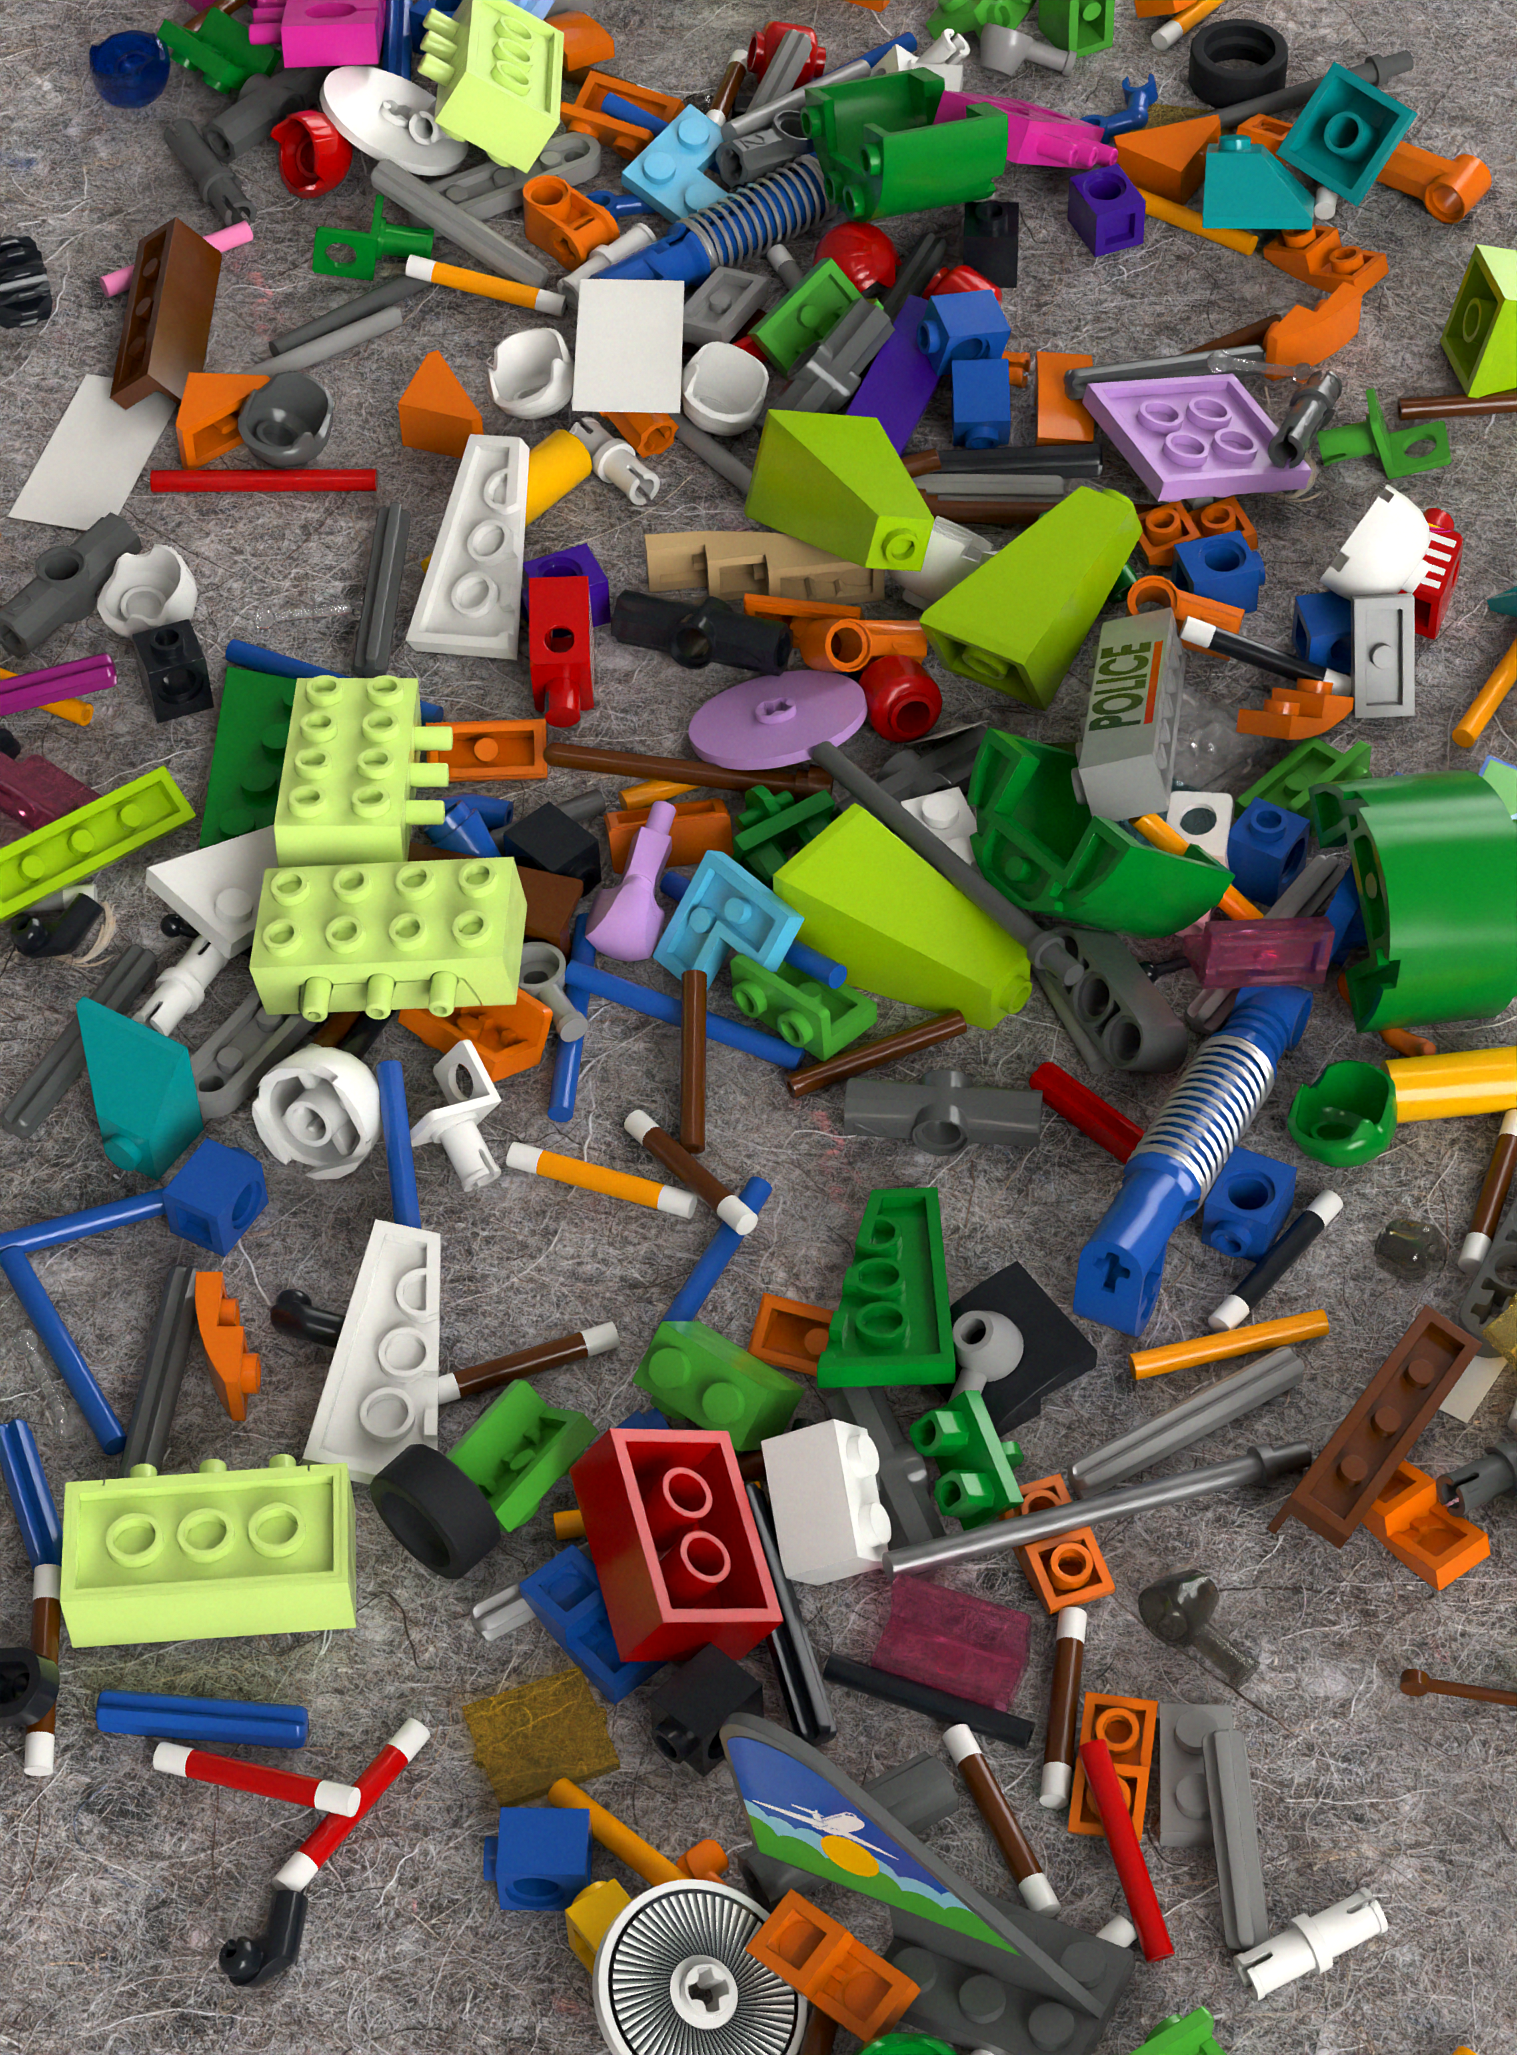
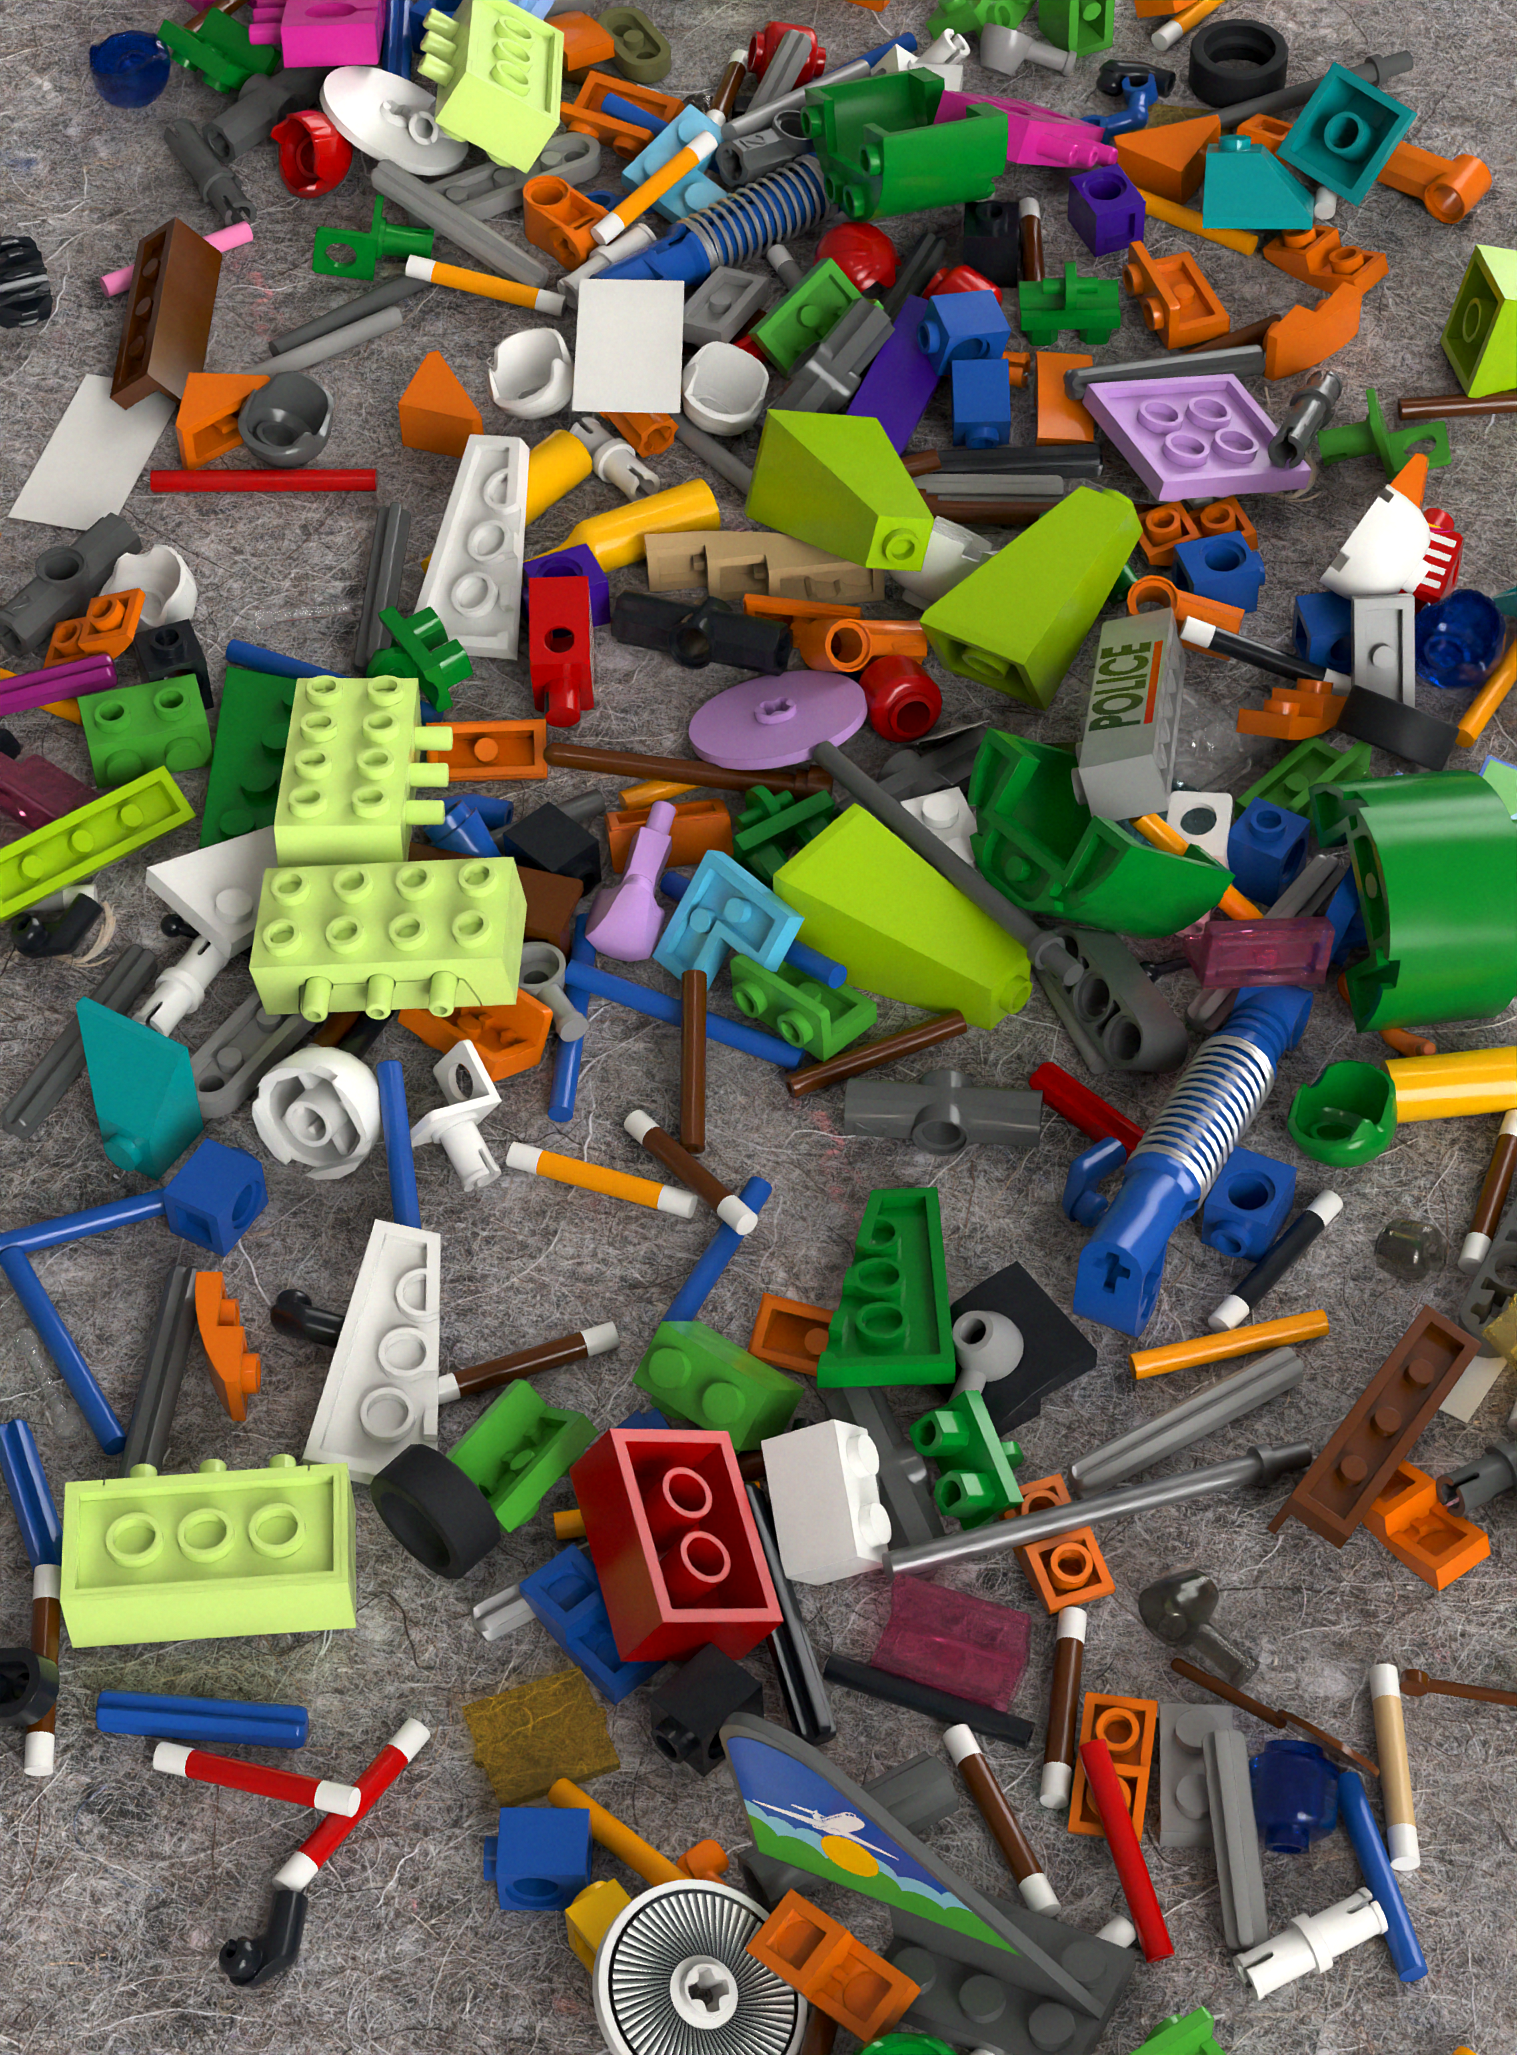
clear hinge [1207,349,1314,384] -> none
none -> orange slope [43,588,146,669]
none -> bright green brick [77,673,213,789]
none -> green hips [366,605,474,714]
none -> yellow piece [522,478,721,586]
none -> light orange bar [590,130,718,245]
none -> olive plate [597,7,672,84]
none -> green hips [1018,261,1121,346]
none -> reddish brown bar [1019,197,1045,281]
none -> blue arm [1061,1137,1127,1228]
none -> black arm [1096,59,1176,98]
none -> orange bracket [1122,240,1230,350]
none -> reddish brown piece [1170,1658,1381,1778]
none -> clear blue head [1248,1739,1340,1855]
none -> blue bar [1331,1772,1429,1982]
none -> black tyre [1335,685,1460,772]
none -> tan bar [1369,1664,1420,1871]
none -> orange slope [1390,453,1430,510]
none -> clear blue hair [1415,589,1506,690]

